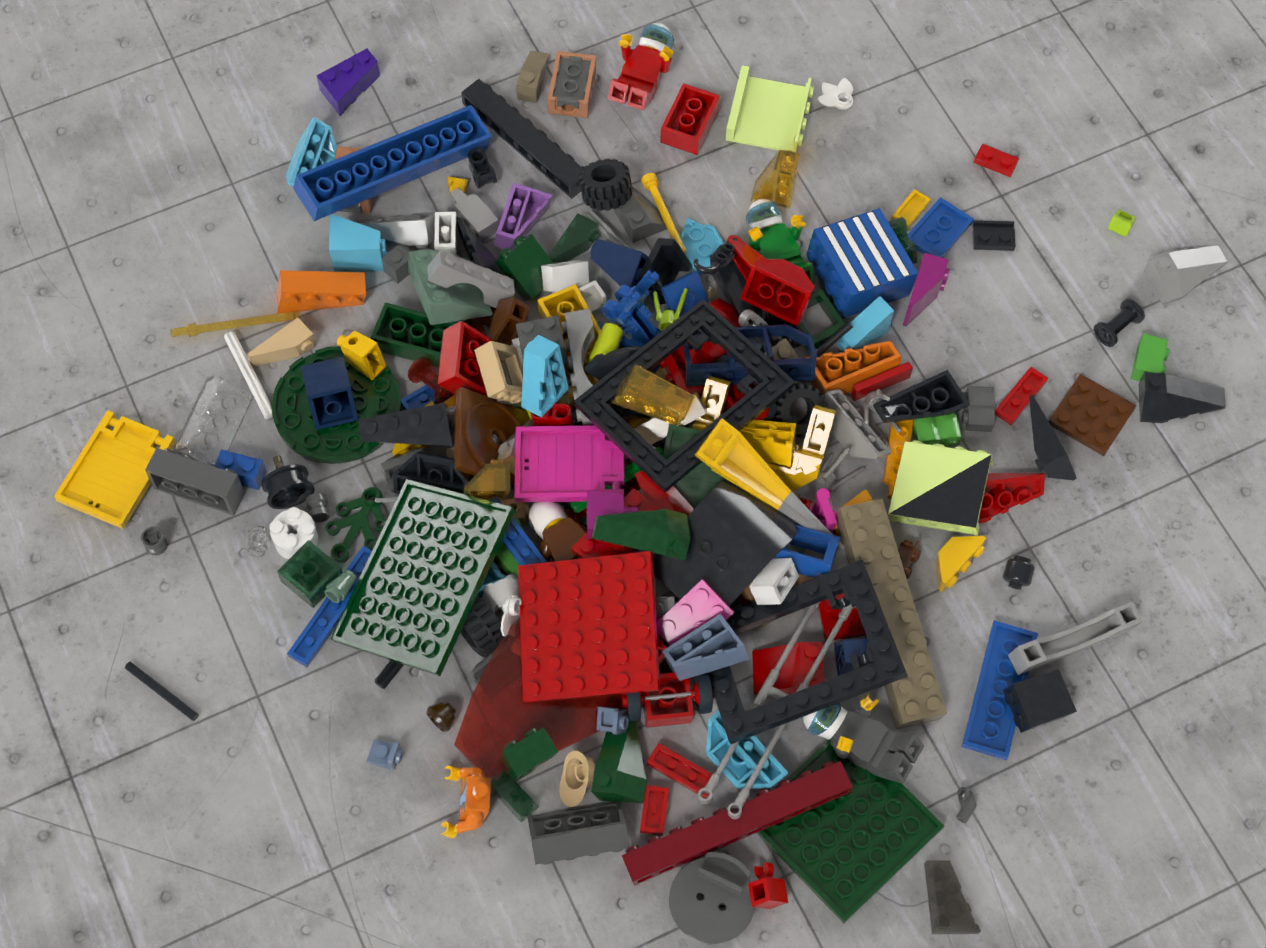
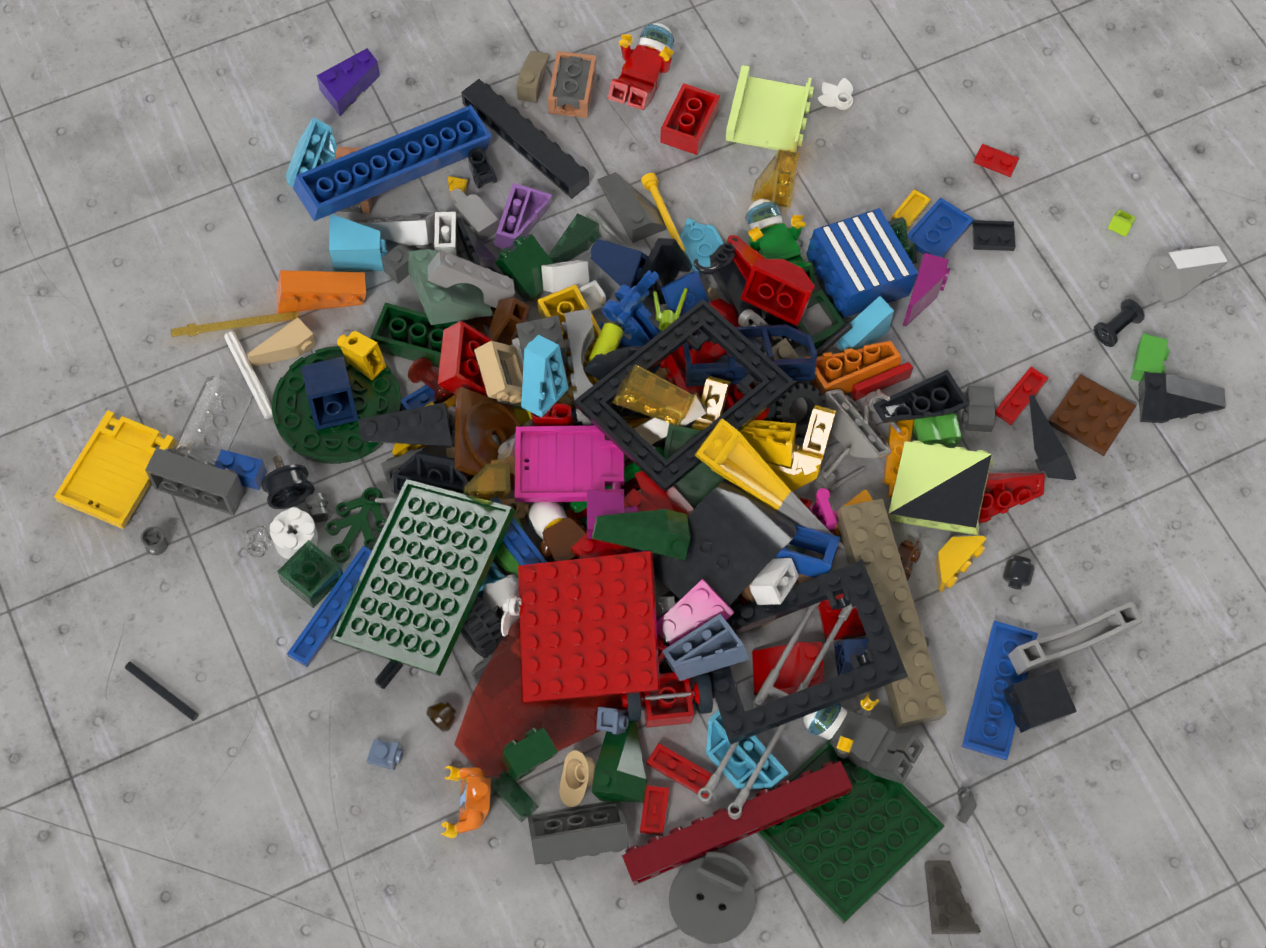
sand green cone [325,570,356,603] -> none
black tyre [579,159,633,211] -> none
red brick [748,862,789,909] -> none

